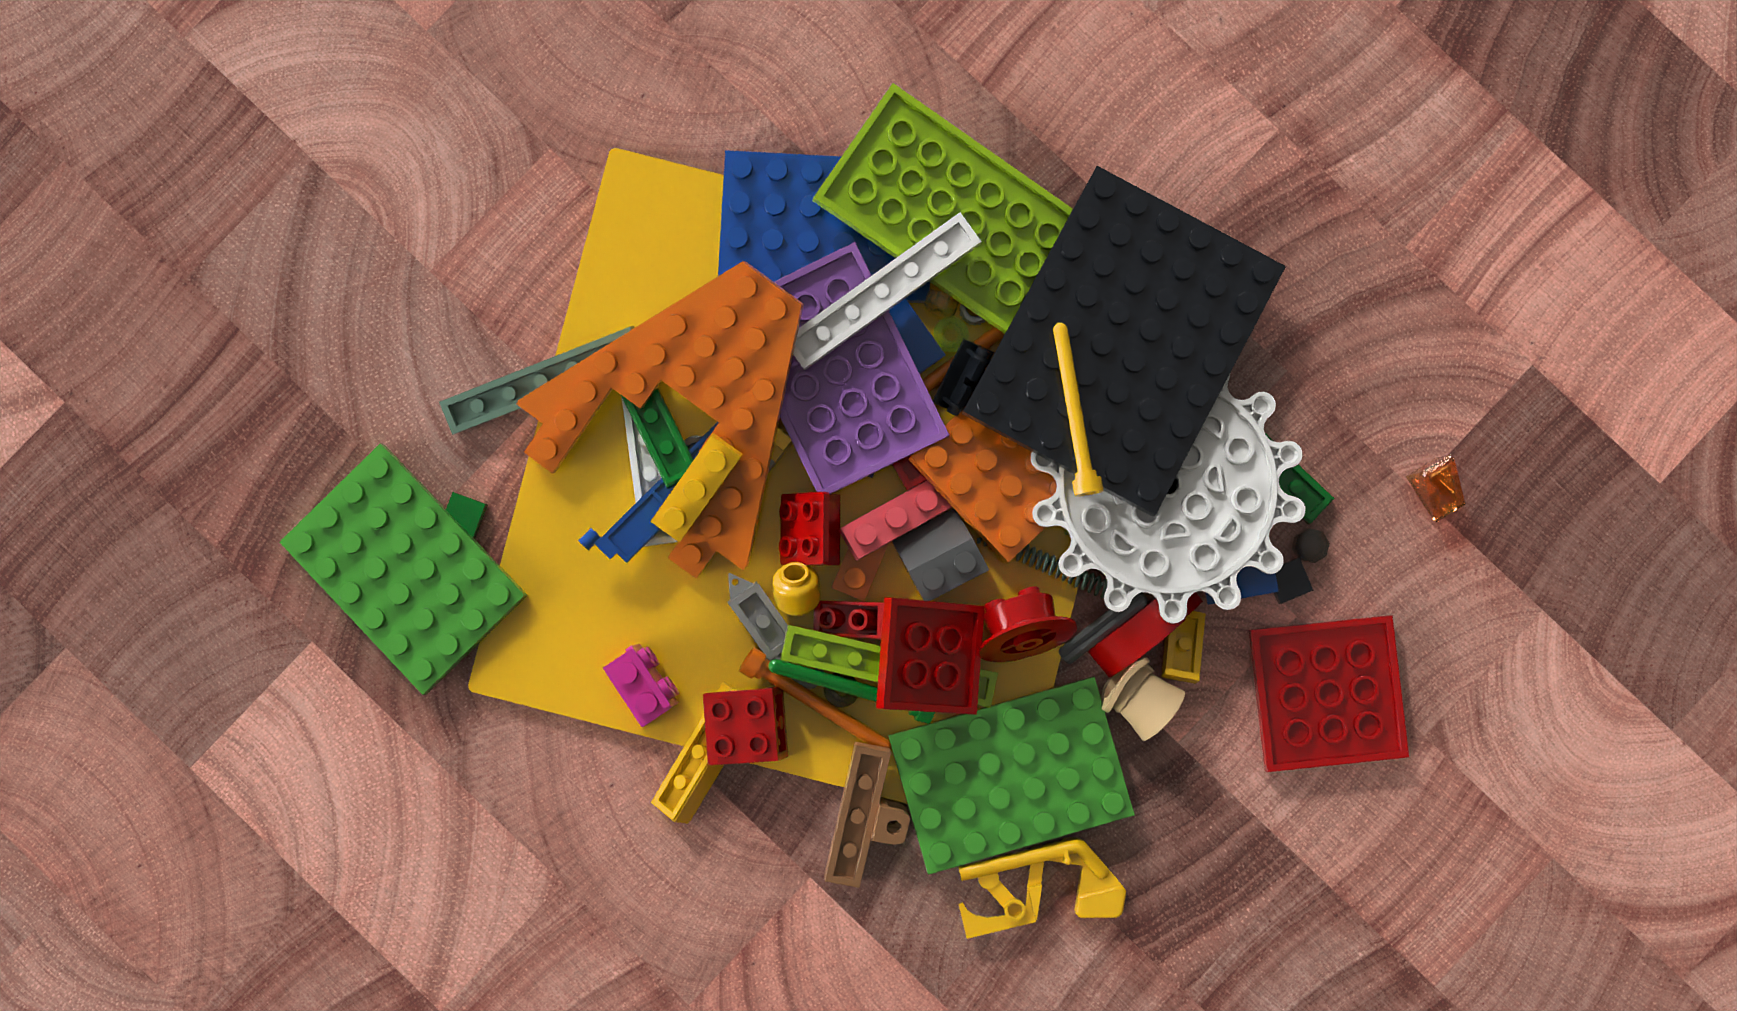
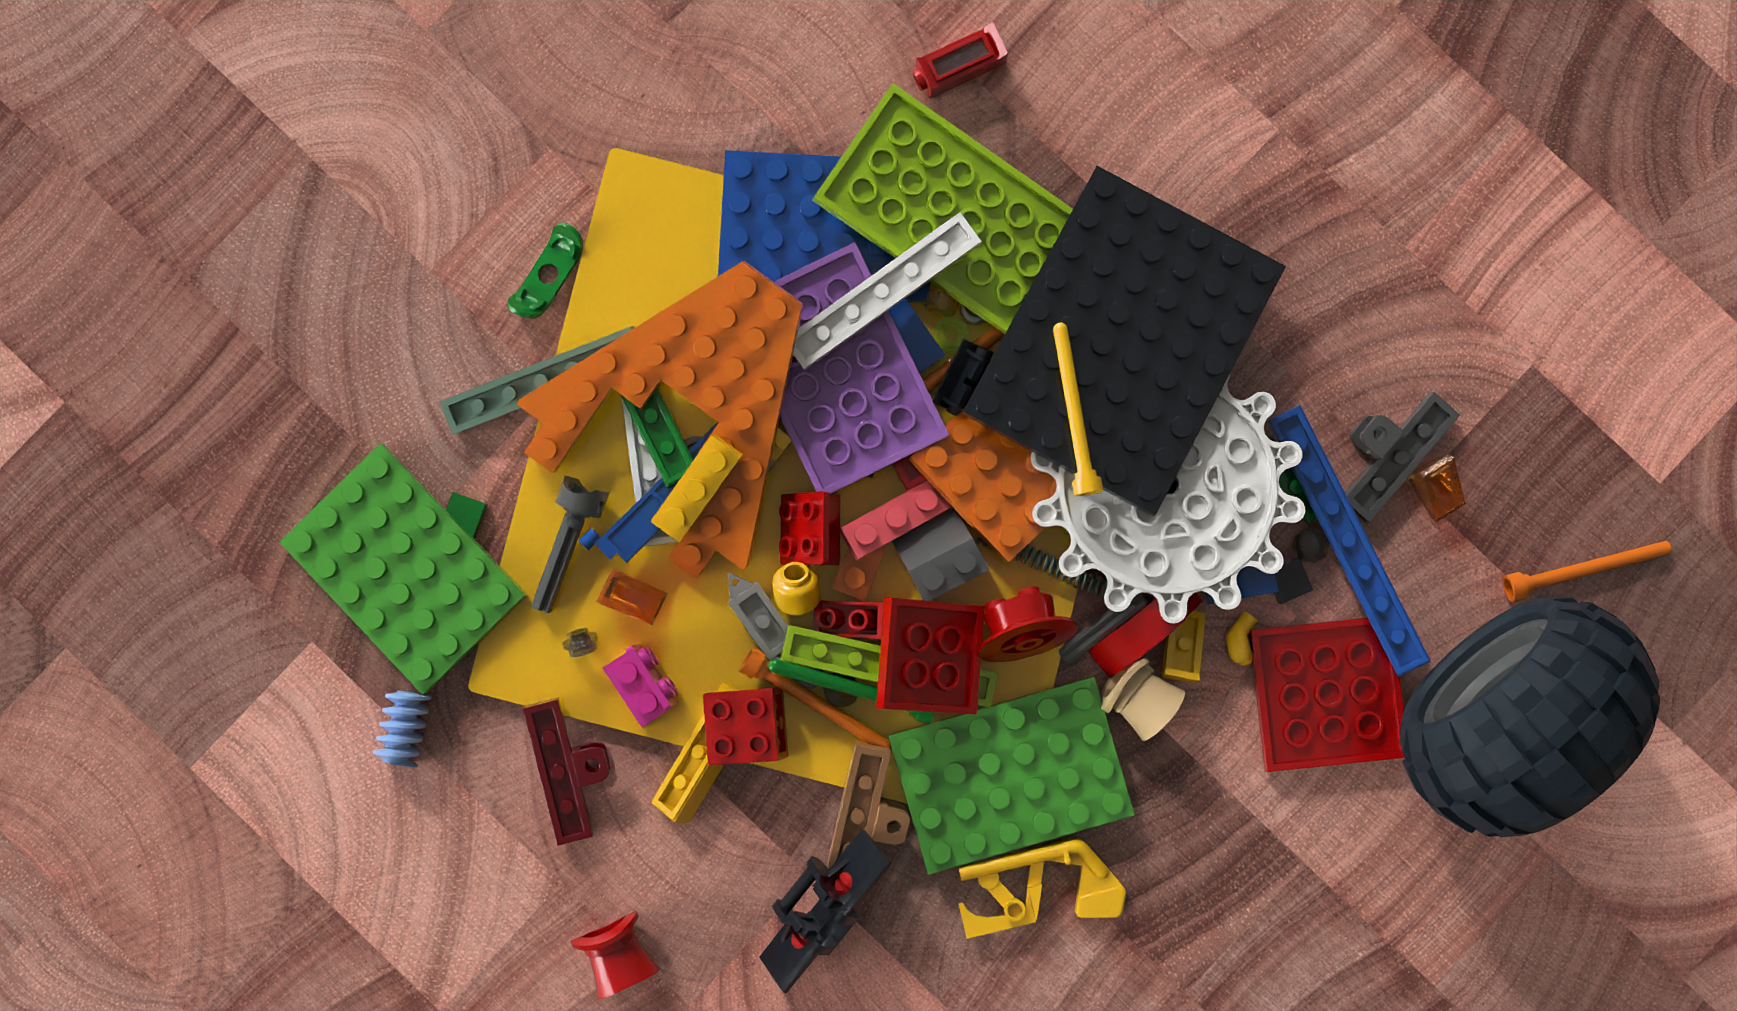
none -> light blue piece [373,690,432,767]
none -> green piece [507,222,583,319]
none -> dark red plate [523,697,611,846]
none -> dark grey piece [531,476,610,613]
none -> clear smoke plate [562,628,598,657]
none -> red hat [570,911,660,1000]
none -> clear orange slope [596,569,668,625]
none -> black piece [759,829,891,993]
none -> red window [913,22,1008,99]
none -> yellow arm [1225,611,1258,666]
none -> blue tile [1268,405,1431,676]
none -> dark grey plate [1345,392,1460,523]
none -> black wheel [1399,597,1660,837]
none -> orange piece [1502,541,1672,603]

